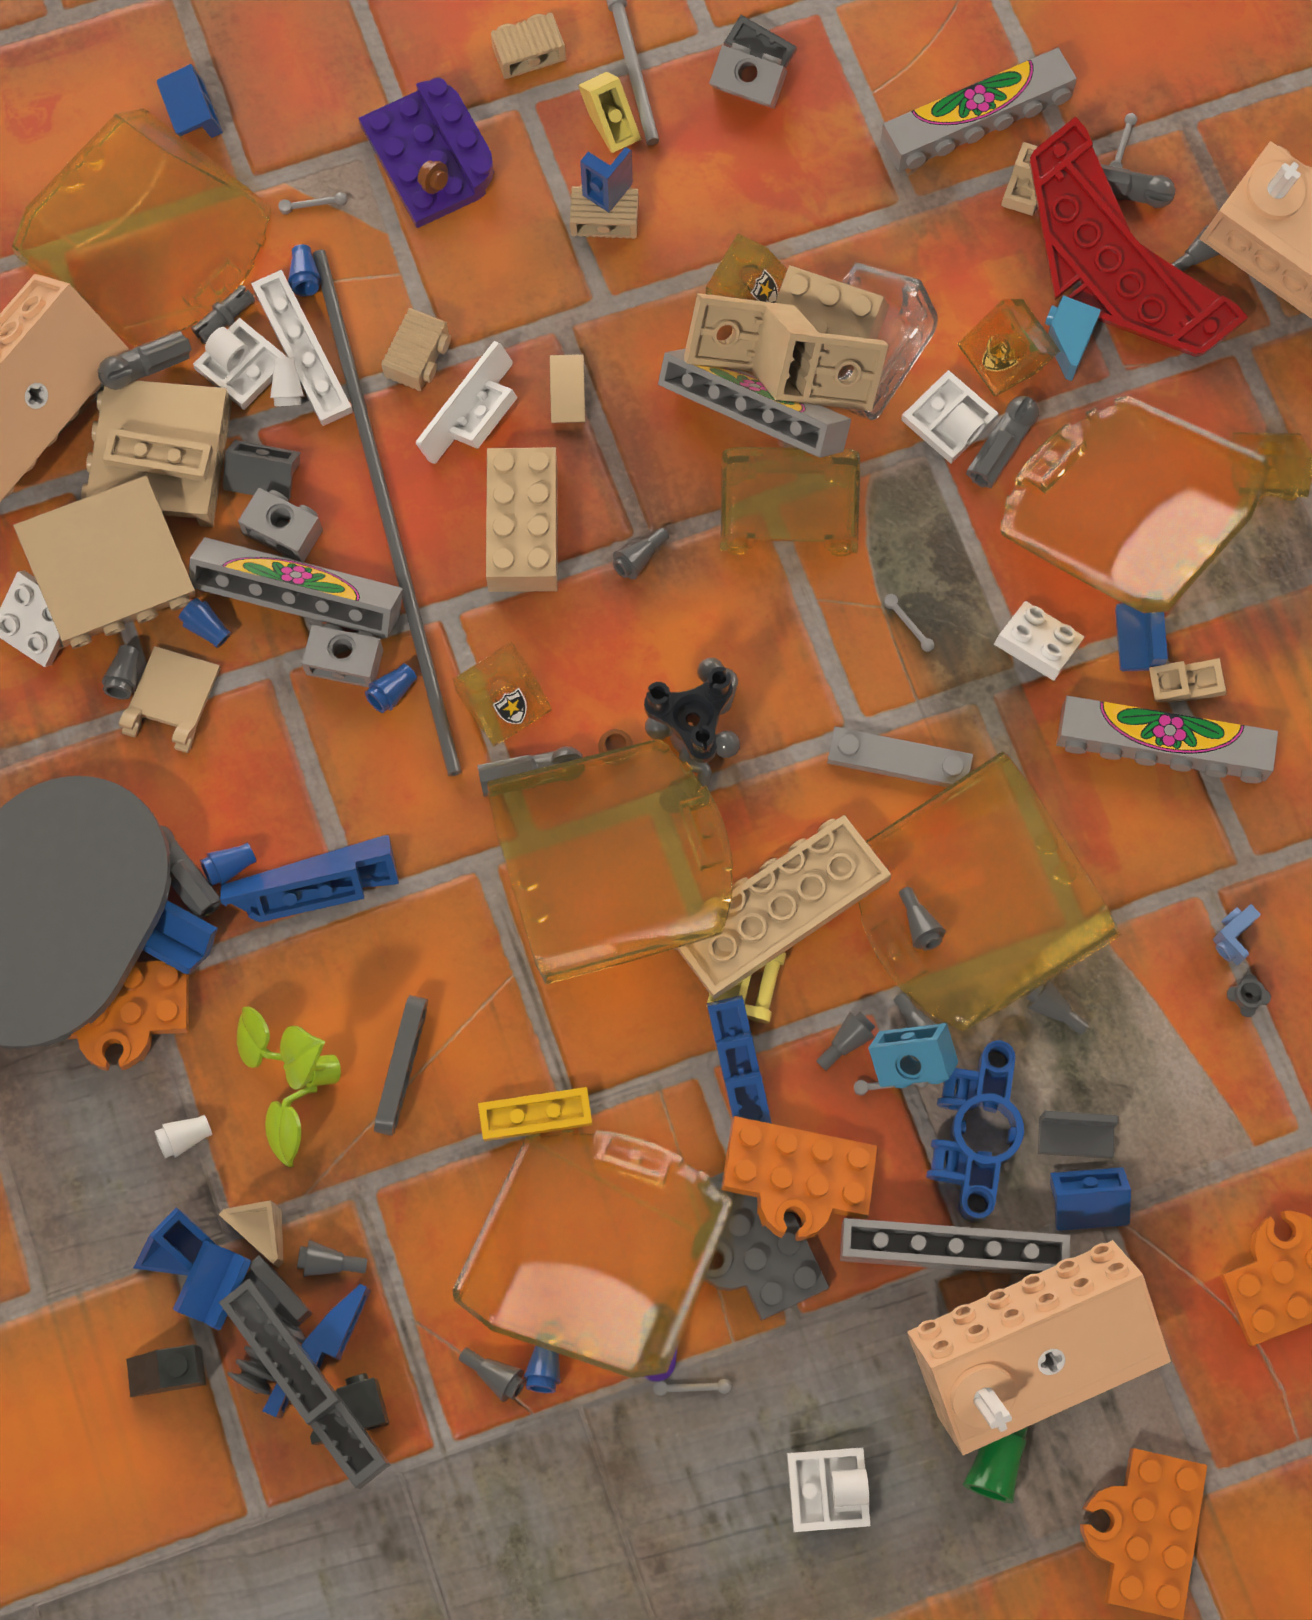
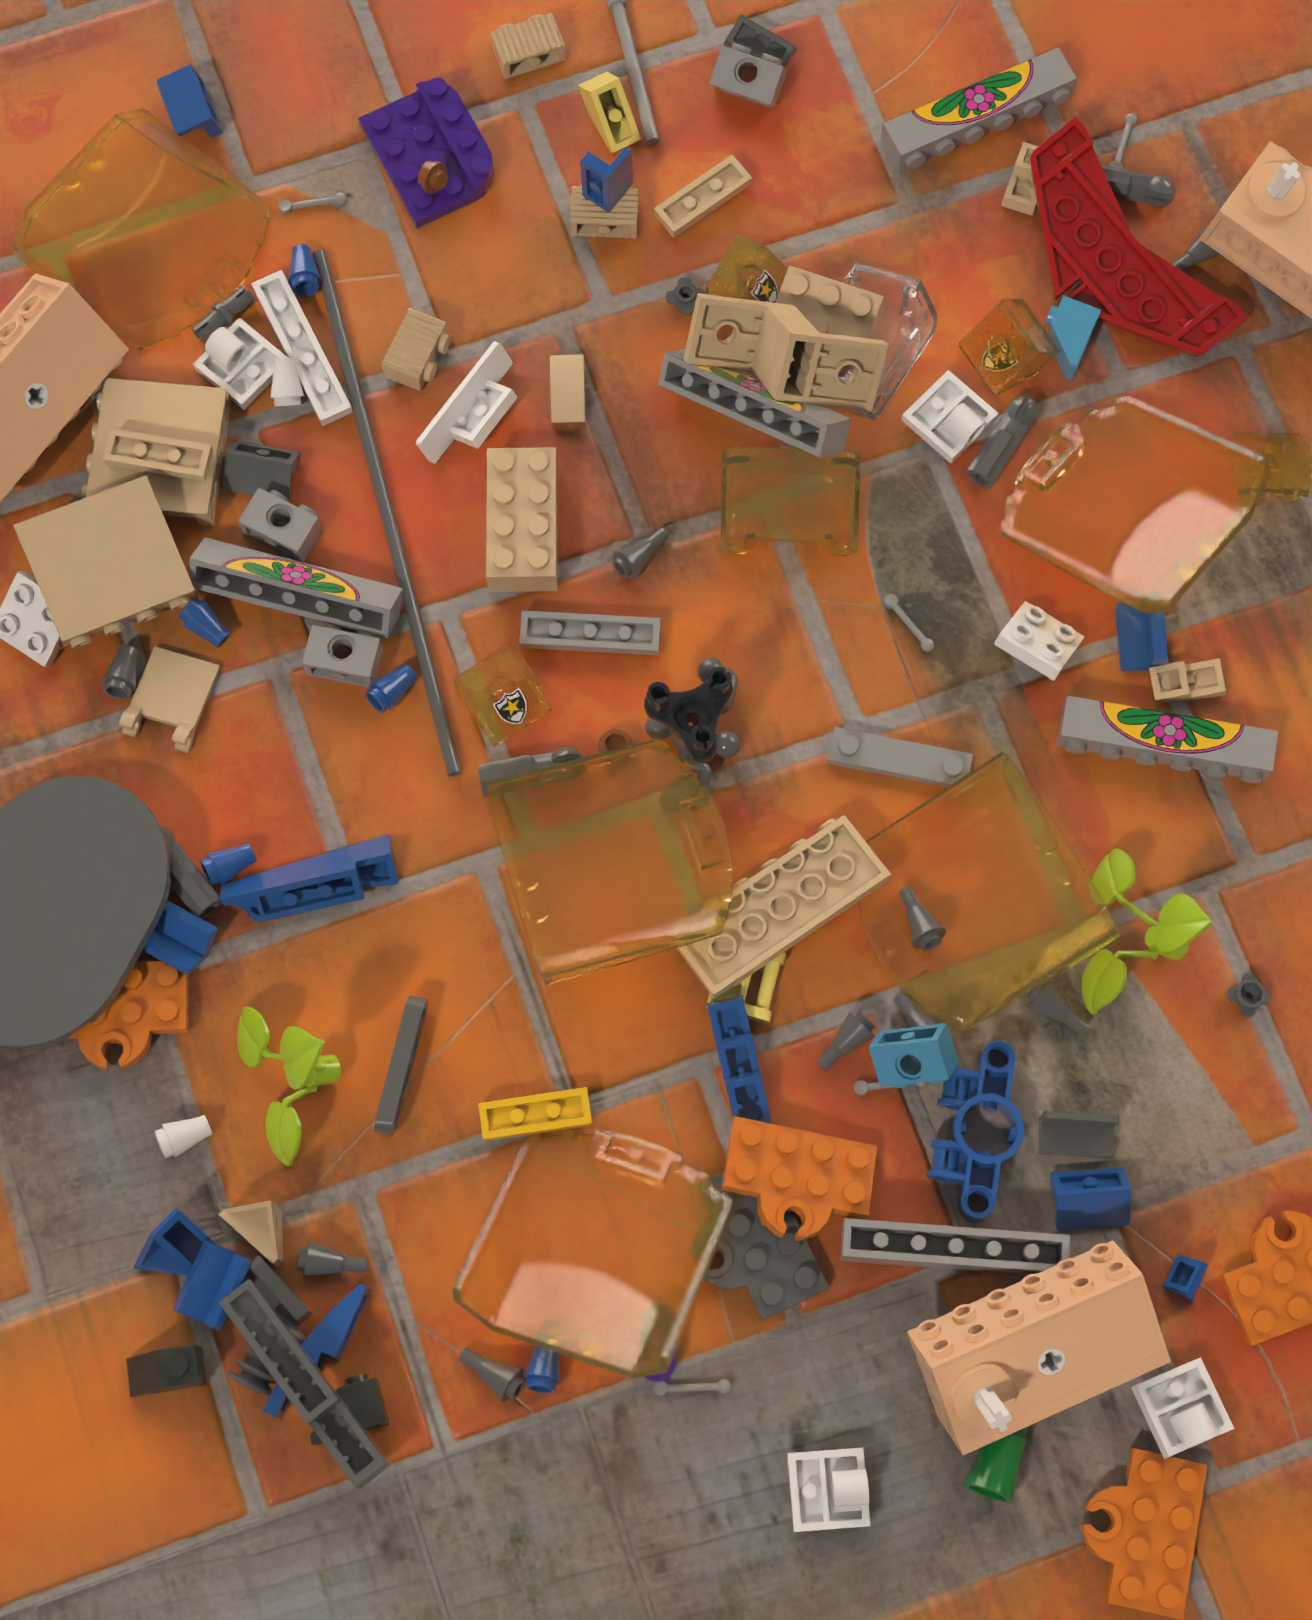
dark grey piece [98,331,192,390] -> none
medium blue bracket [1212,904,1261,966] -> none
none -> light grey plate [519,611,661,655]
none -> tan plate [653,155,752,238]
none -> dark grey plate [666,277,706,315]
none -> lime plant [1082,848,1213,1016]
none -> white plate [1131,1357,1234,1459]
none -> blue slope [1162,1254,1208,1303]

